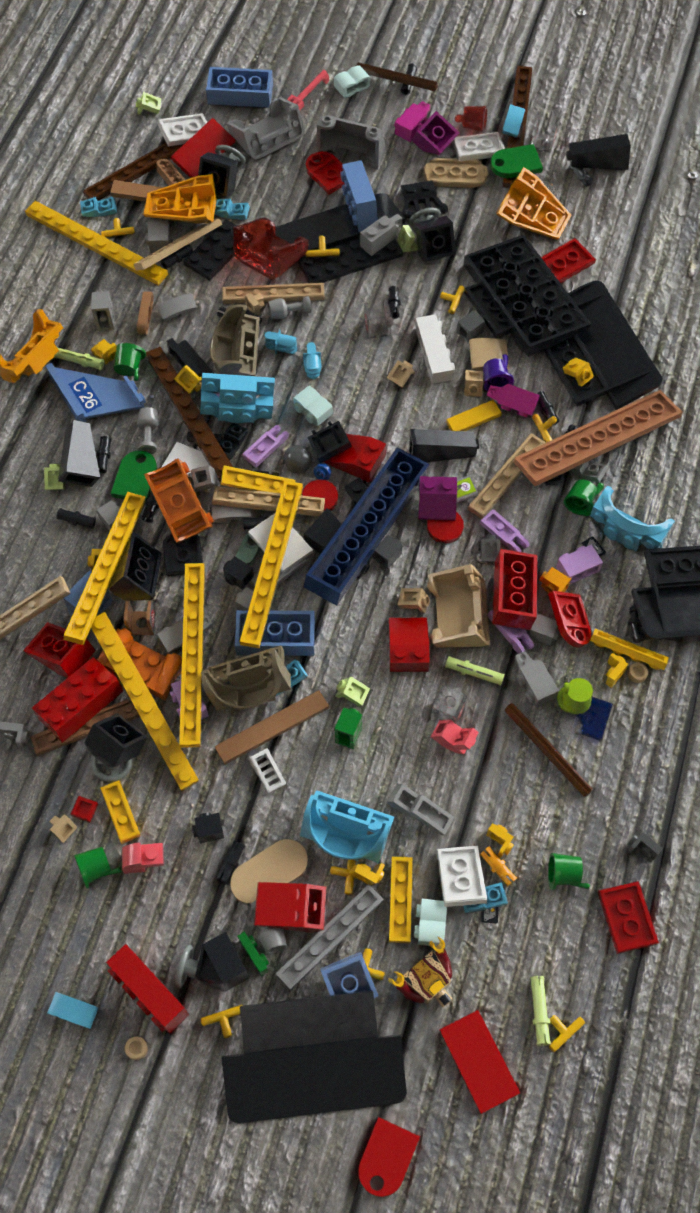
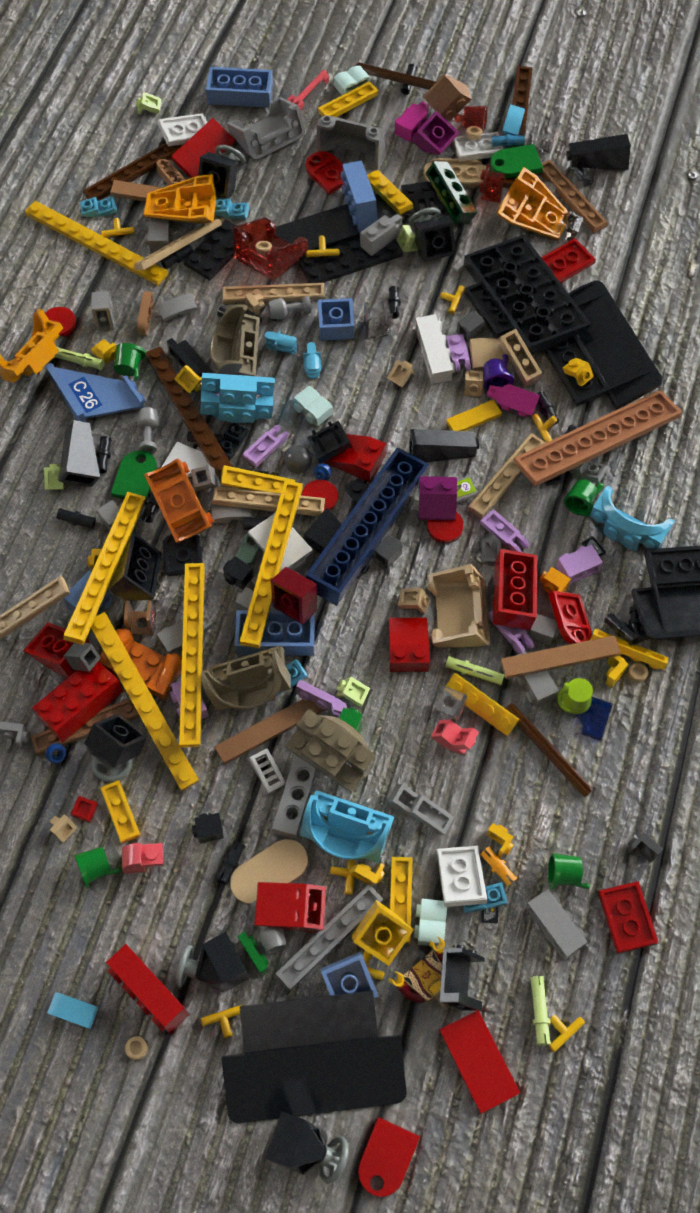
none -> red tile [45,307,76,337]
none -> blue plate [45,743,66,763]
none -> dark grey brick [64,643,101,672]
none -> tan tile [255,241,272,256]
none -> black piece [265,1112,349,1184]
none -> dark red brick [271,567,317,624]
none -> light grey brick [272,755,321,841]
none -> dark tan piece [285,709,376,793]
none -> lavender hinge [296,680,347,718]
none -> yellow plate [318,81,379,117]
none -> medium blue brick [318,298,354,341]
none -> yellow slope [352,900,413,966]
none -> yellow plate [367,170,413,215]
none -> medium nougat slope [423,74,472,121]
none -> dark green brick [425,161,478,224]
none -> black panel [440,945,485,1011]
none -> yellow plate [443,673,520,736]
none -> lavender hinge [446,334,471,372]
none -> tan tile [466,126,482,141]
none -> clear red bracket [479,164,505,203]
none -> dark azure pin [491,134,525,148]
none -> tan brick [499,329,542,388]
none -> medium nougat tile [500,635,621,679]
none -> light grey brick [525,889,587,961]
none -> medium nougat tile [540,160,608,233]
none -> clear smoke bracket [561,211,583,241]
none -> black pin [604,613,640,646]

